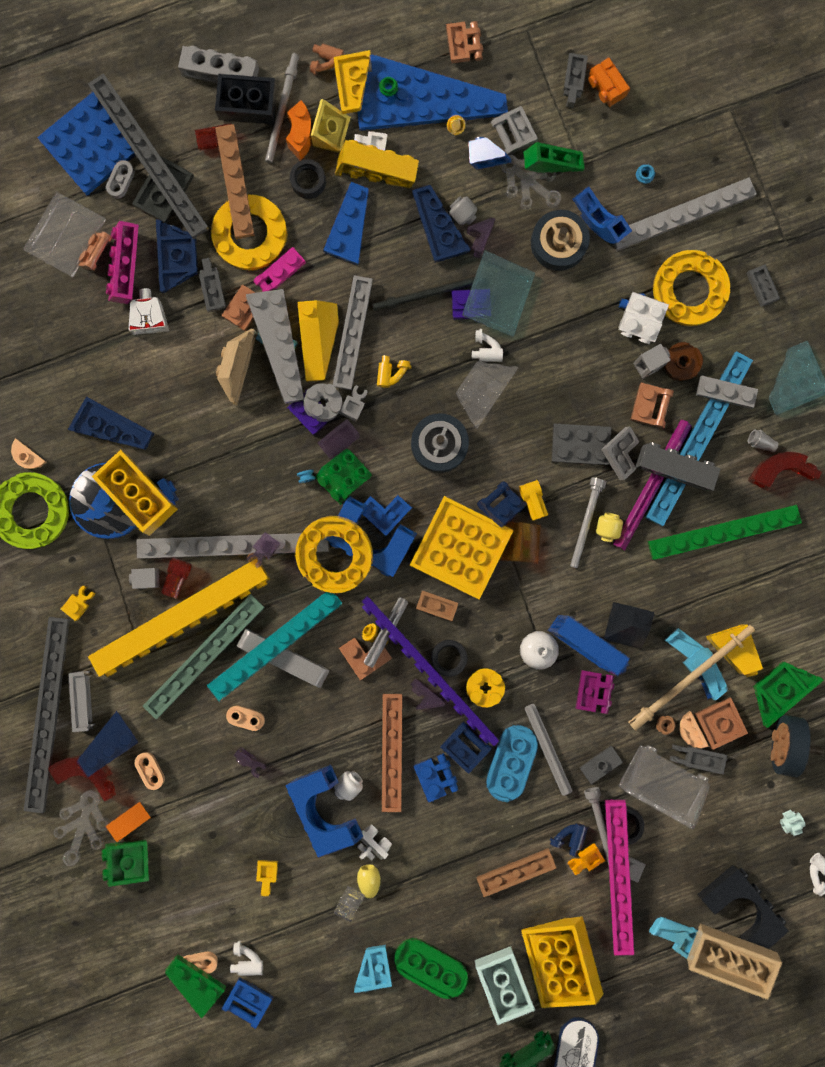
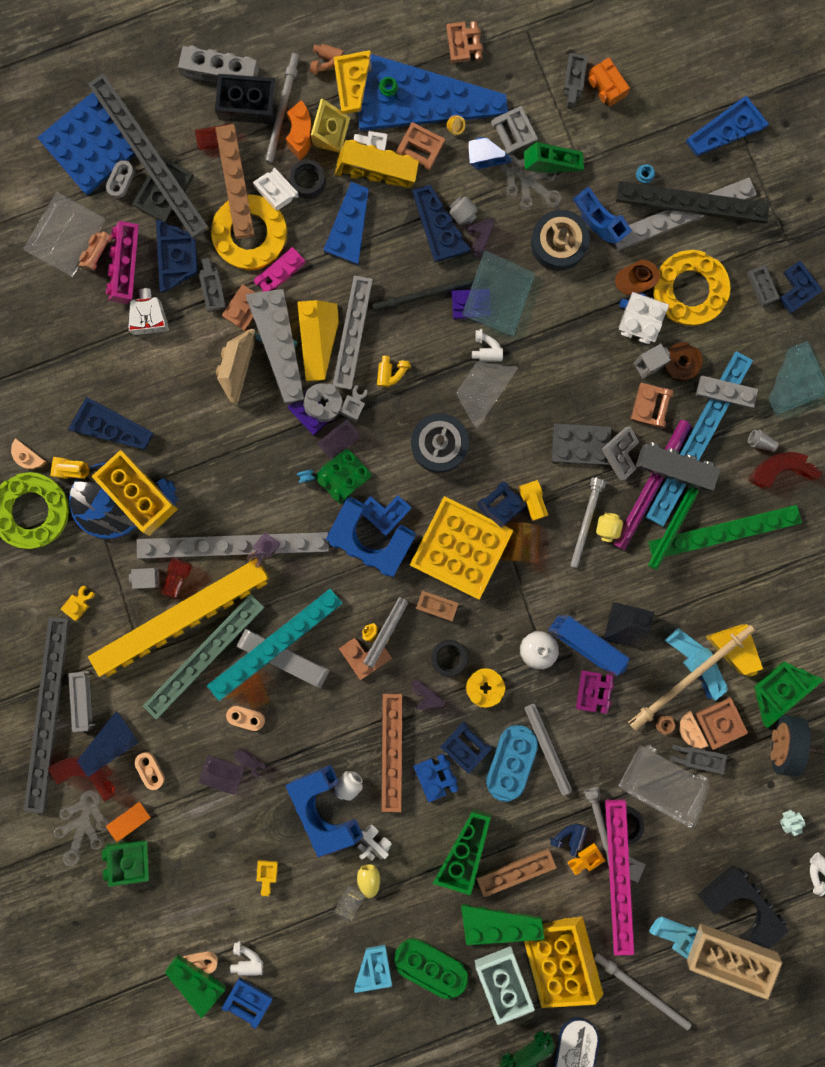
yellow plate [295,516,373,593] -> none
dark purple plate [362,596,499,746] -> none
dark grey plate [579,746,623,784] -> none
none -> yellow piece [50,457,90,479]
none -> clear purple plate [198,755,245,795]
none -> clear orange plate [226,672,271,710]
none -> white plate [253,168,298,211]
none -> nougat plate [396,122,445,171]
none -> green wedge [433,808,492,895]
none -> green wing [461,903,545,945]
none -> light grey bar [593,952,691,1030]
none -> dark orange piece [615,260,660,295]
none -> pearl dark grey plate [616,181,770,224]
none -> green axle [648,487,699,570]
none -> blue wing [685,95,769,157]
none -> dark blue plate [779,261,823,314]

